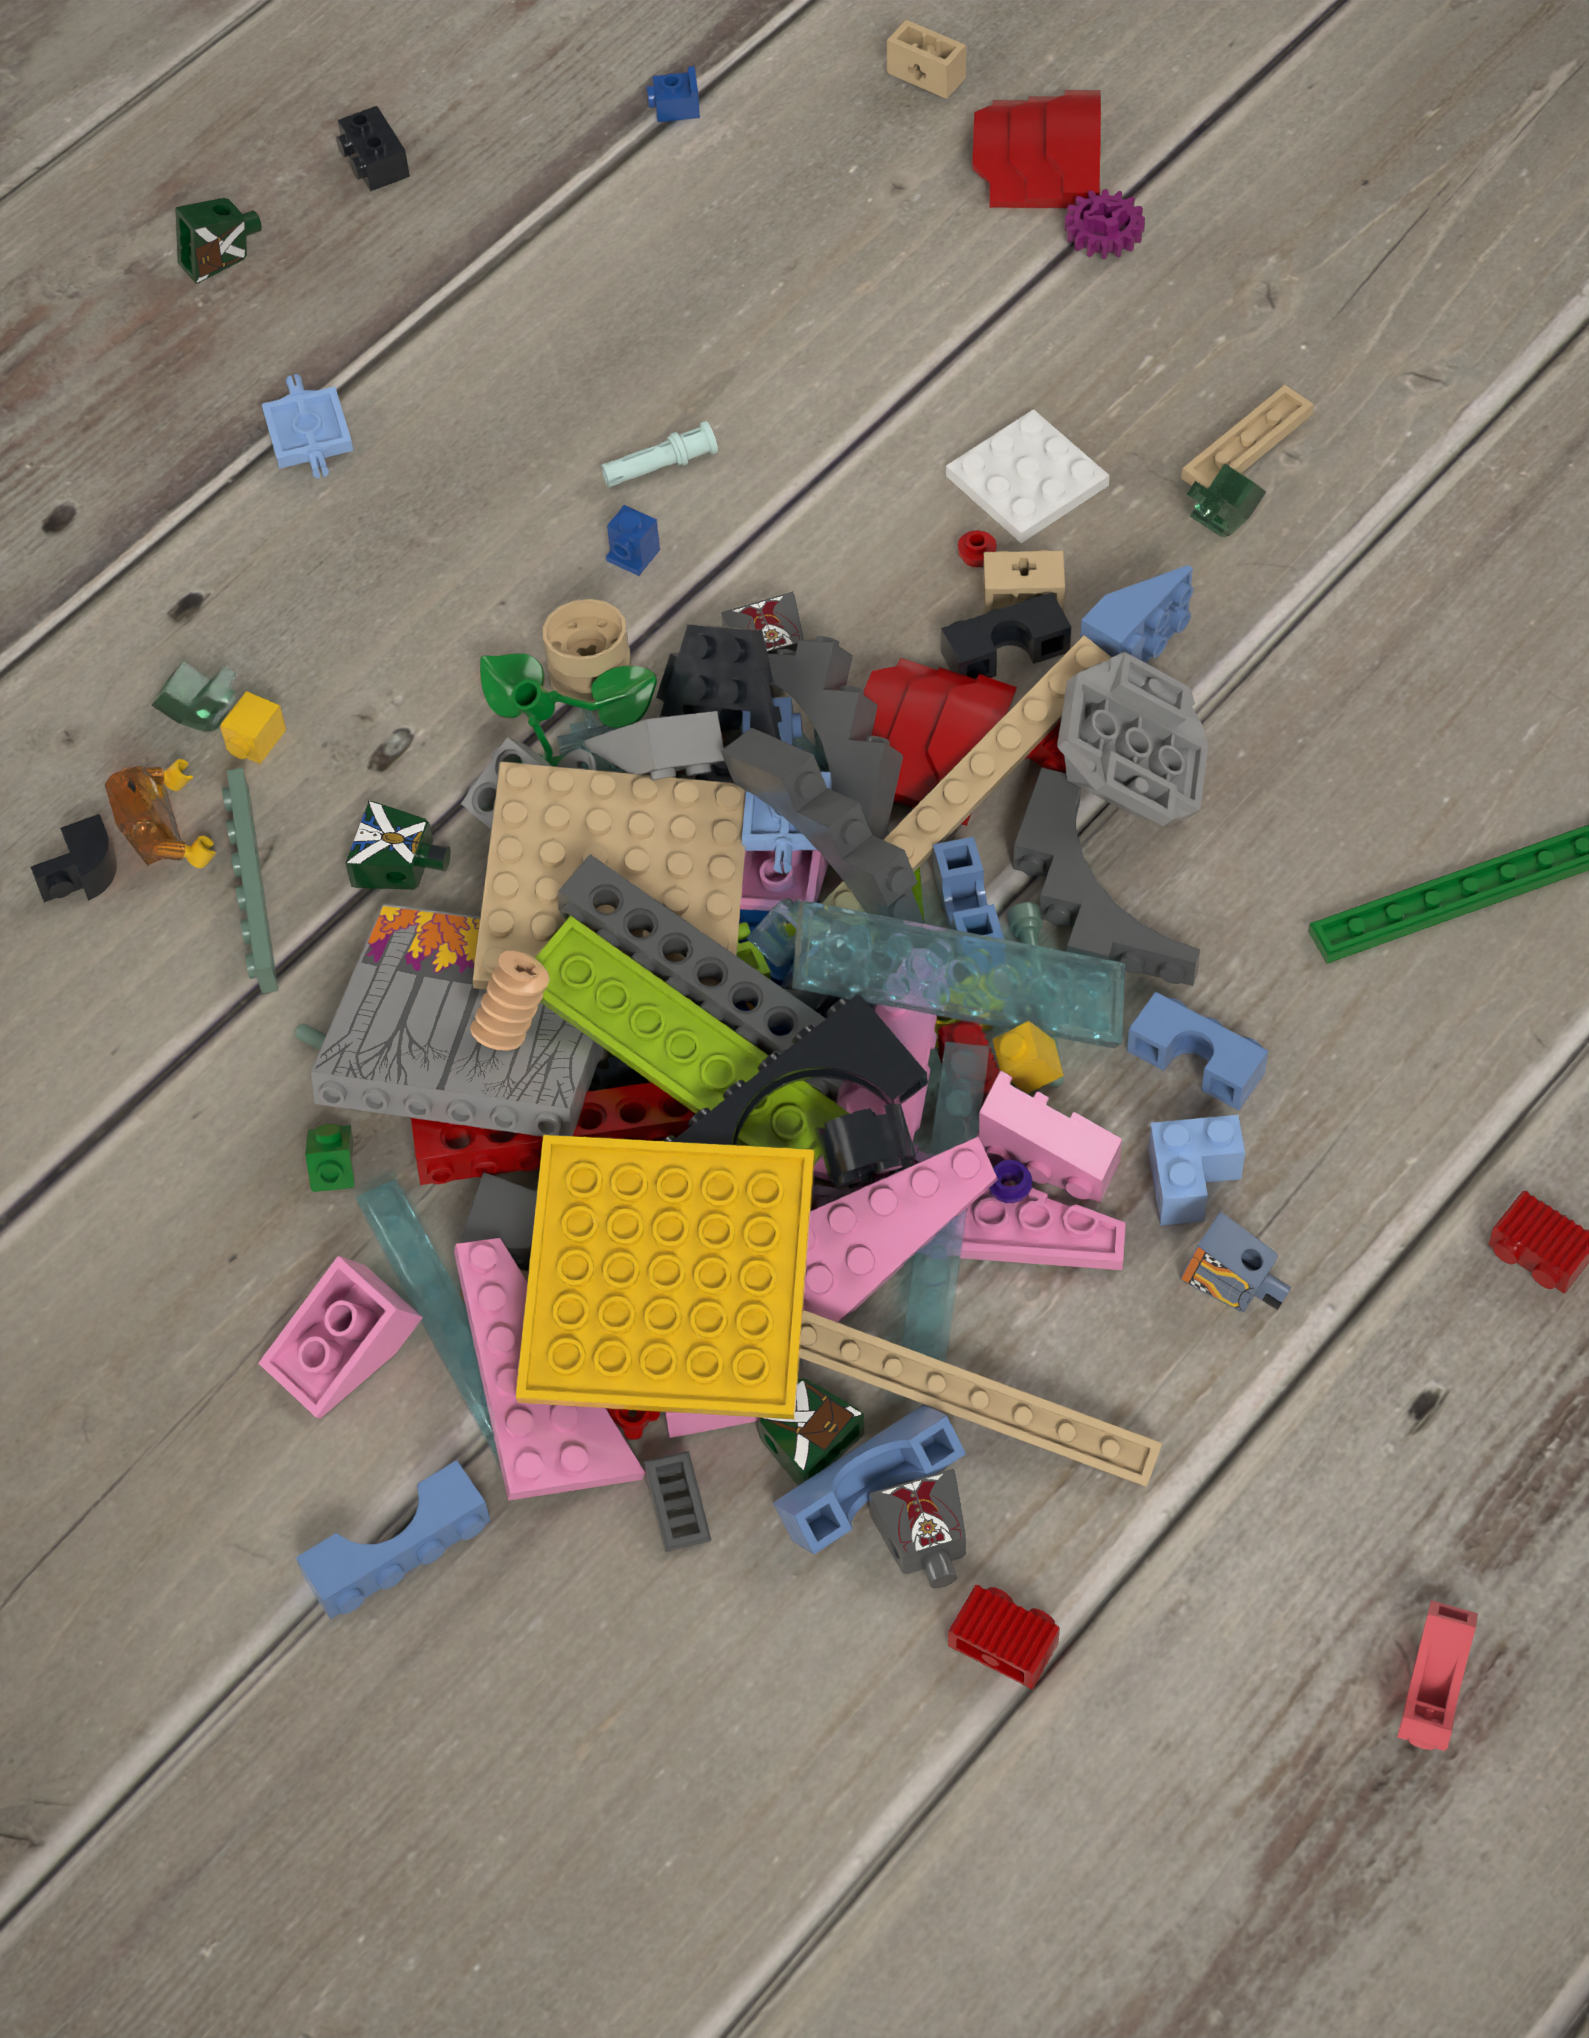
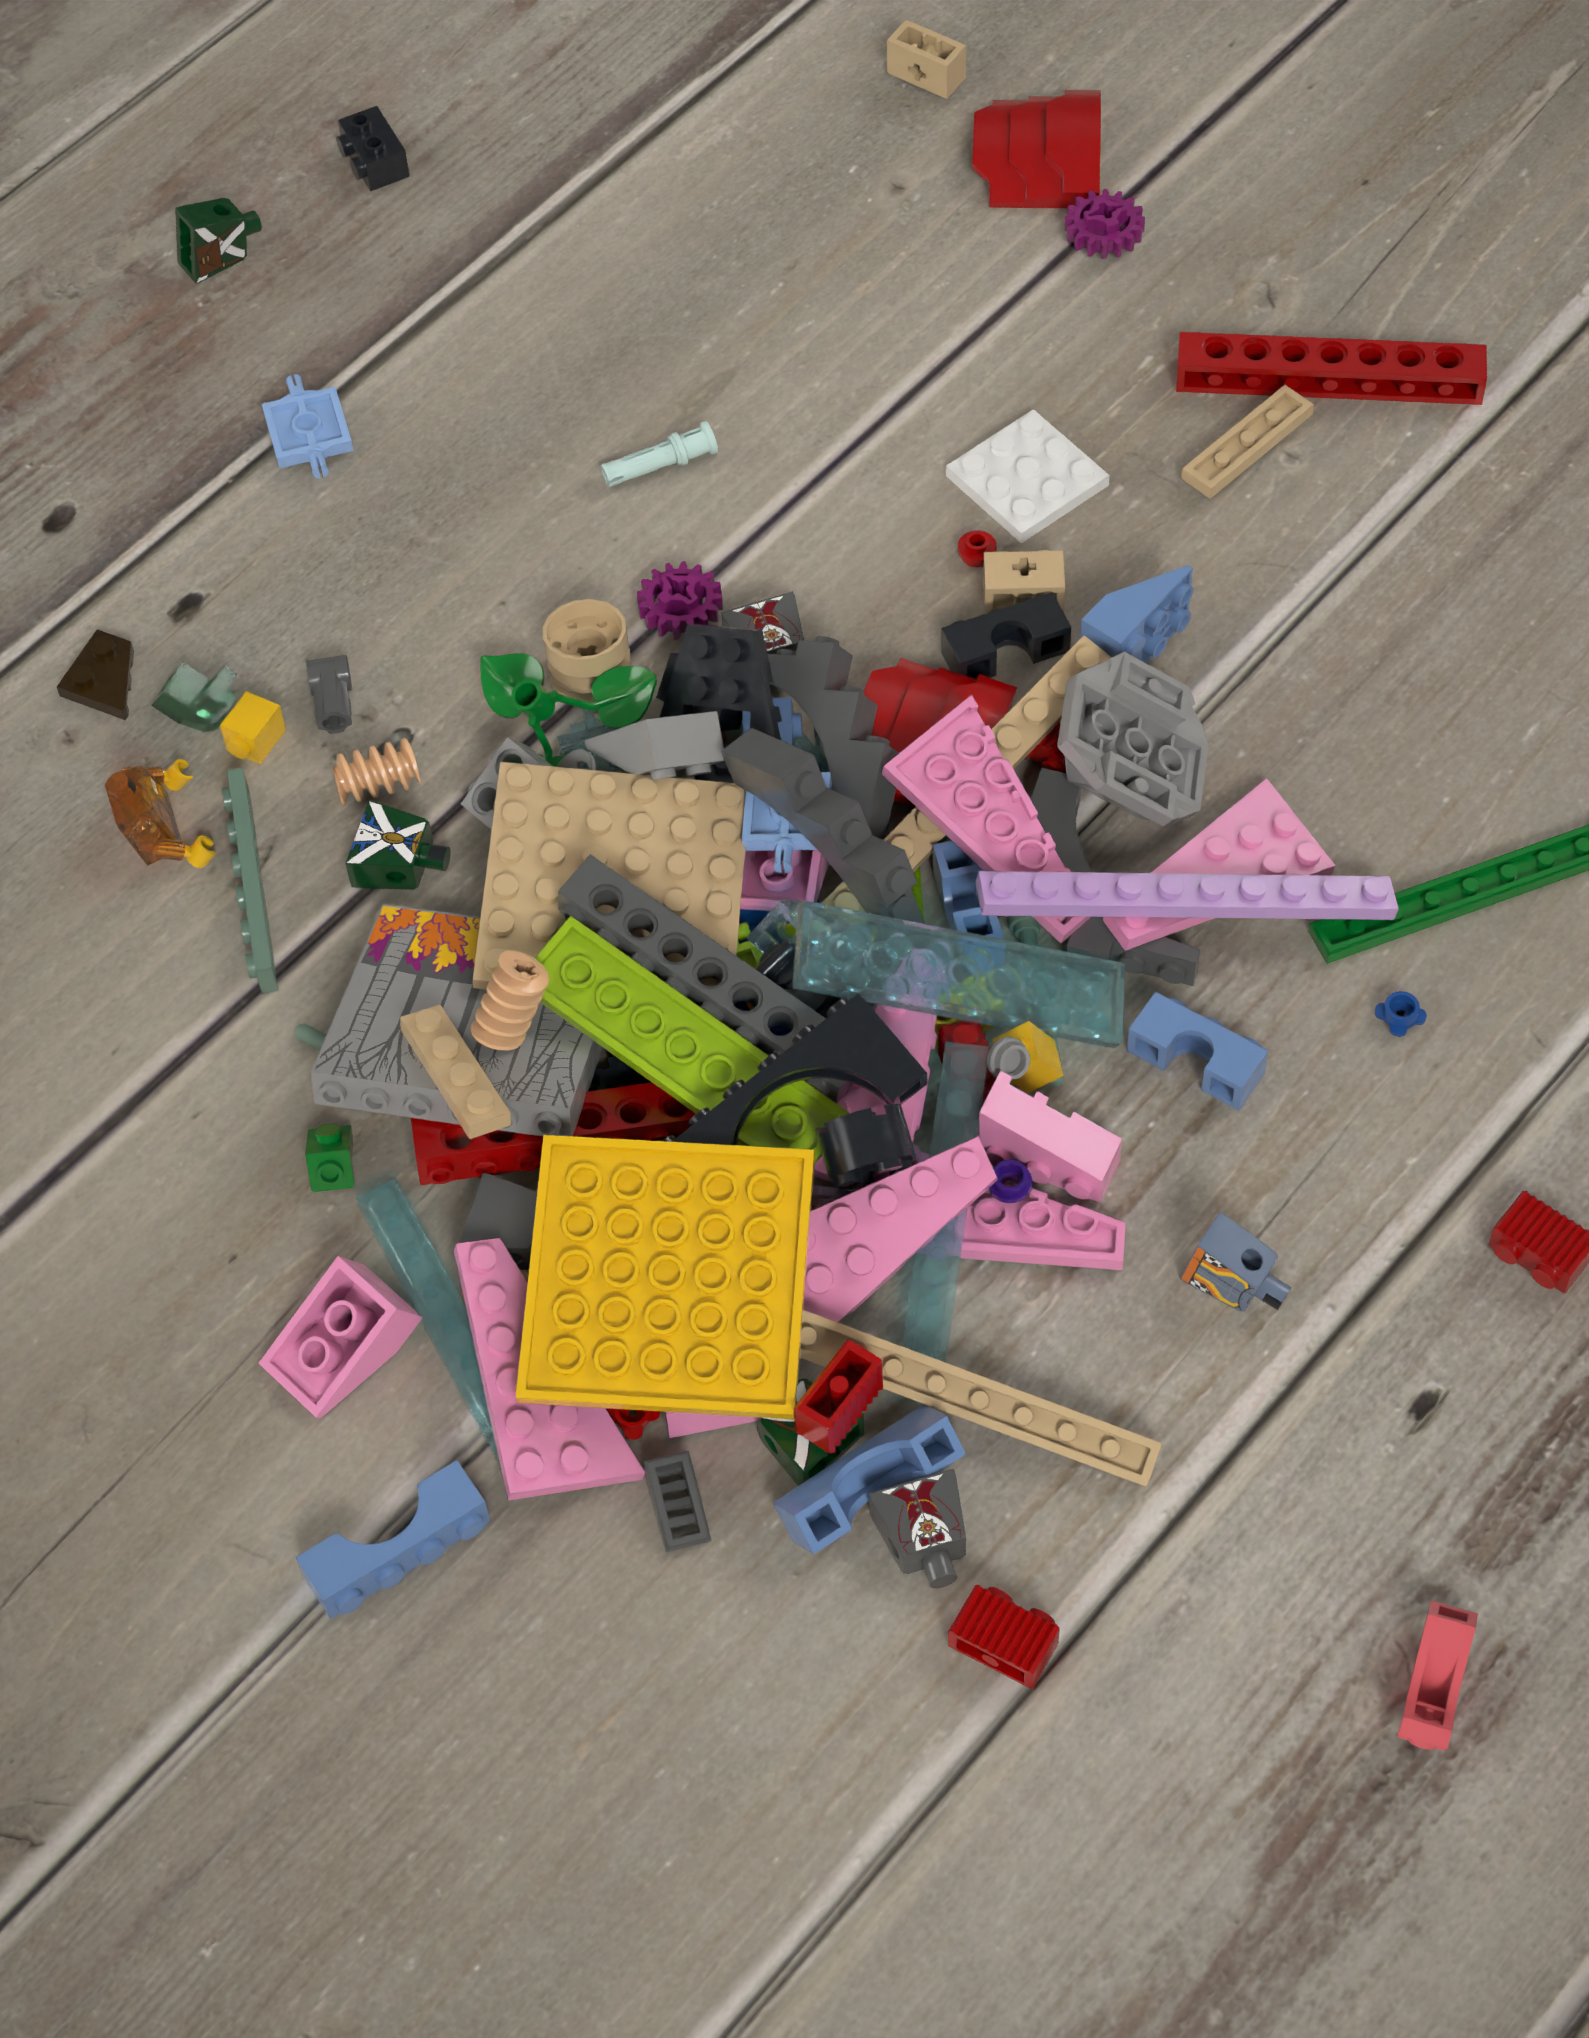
black brick [30,814,117,903] -> none
blue brick [606,505,660,576] -> none
blue brick [647,66,700,122] -> none
light blue brick [1148,1115,1245,1226] -> none
clear green brick [1187,464,1266,537] -> none
none -> dark brown wing [57,629,134,720]
none -> dark grey piece [306,655,352,734]
none -> light nougat piece [332,738,422,806]
none -> tan plate [400,1004,511,1139]
none -> magenta gear [637,561,723,640]
none -> black plate [755,940,801,987]
none -> red brick [793,1340,883,1453]
none -> bright pink wing [882,695,1090,943]
none -> lavender plate [976,871,1399,920]
none -> light grey plate [987,1037,1030,1080]
none -> bright pink wing [1103,778,1336,951]
none -> red brick [1176,332,1487,405]
none -> blue plate [1375,991,1427,1037]

